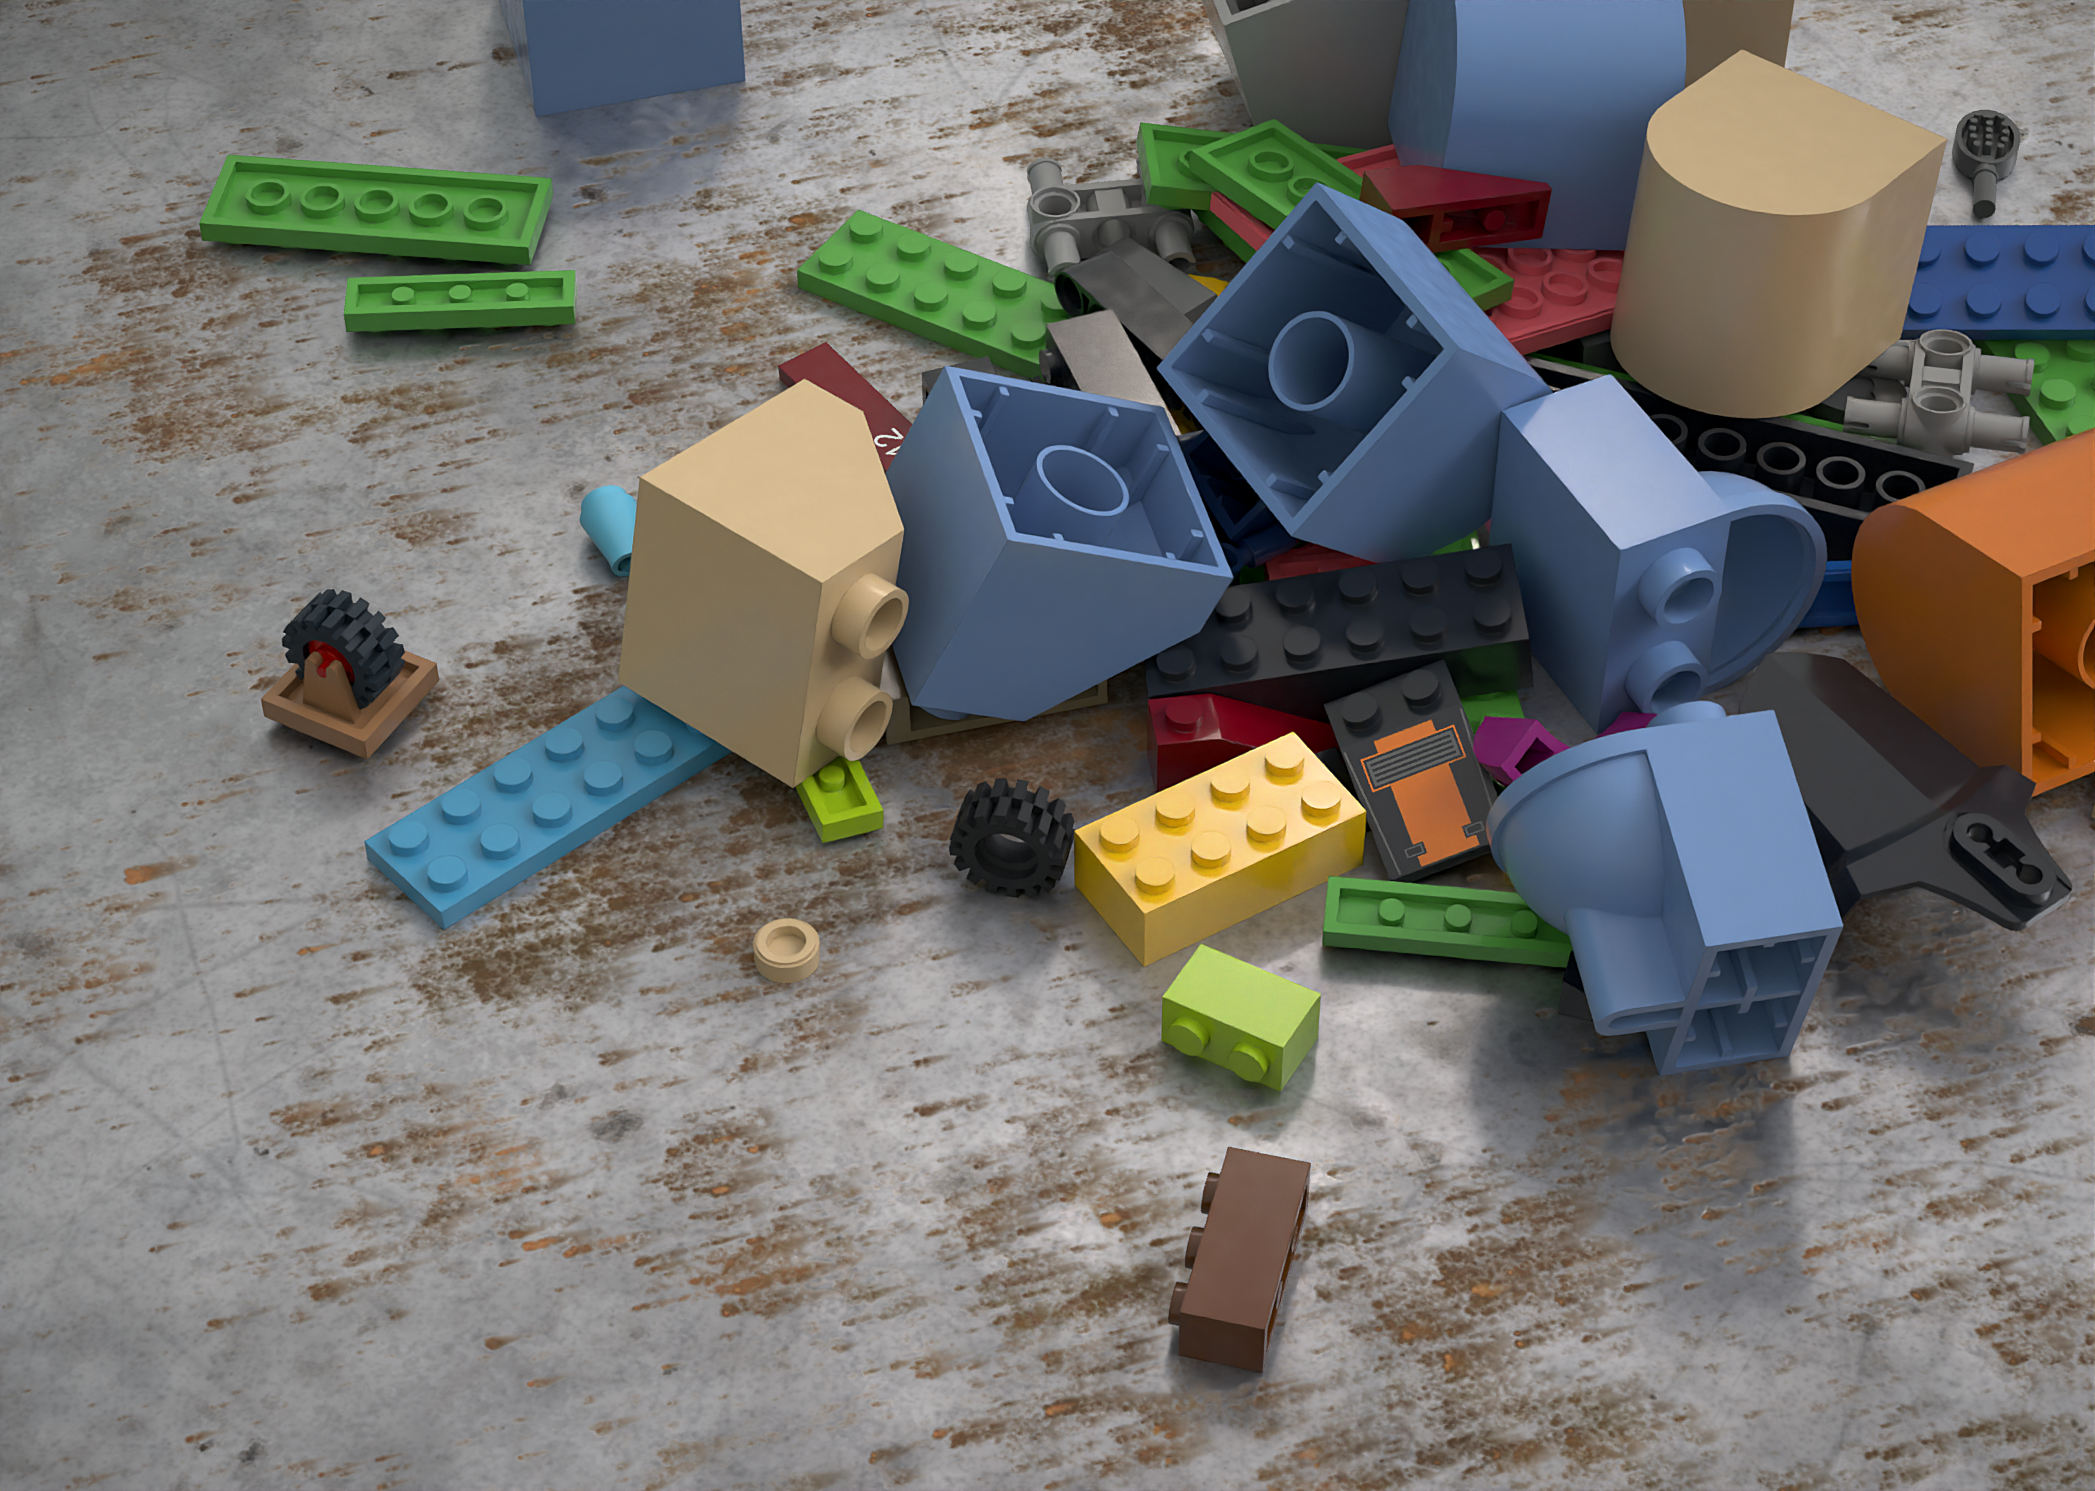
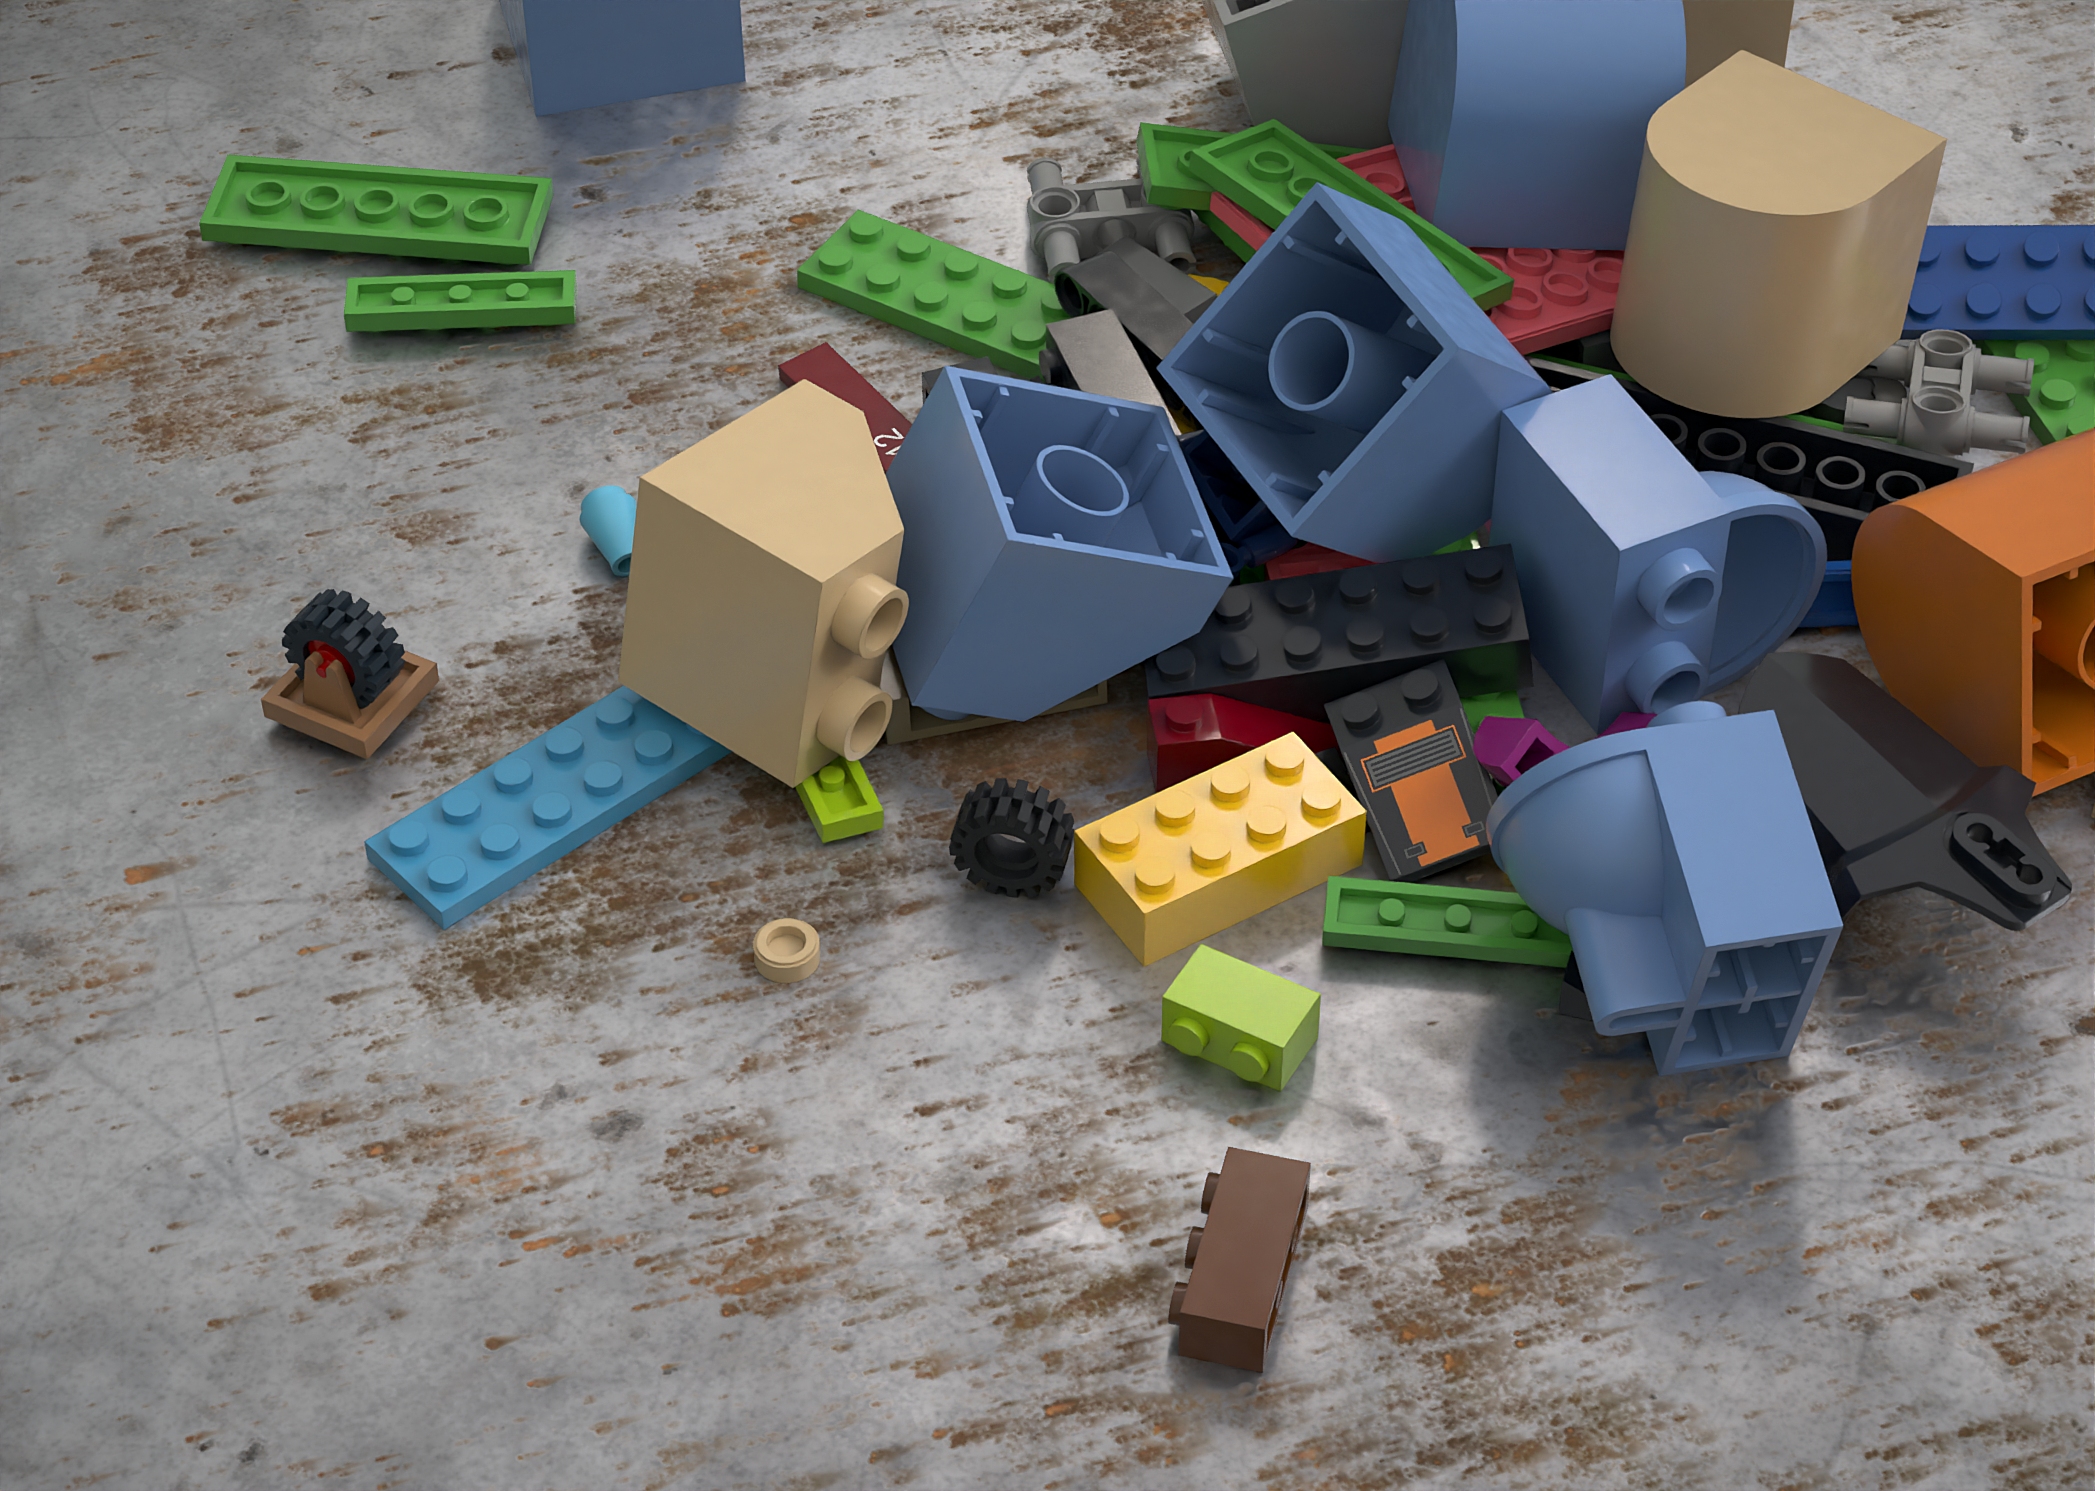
dark red slope [1359,165,1552,253] -> none
dark grey piece [1952,110,2020,218] -> none

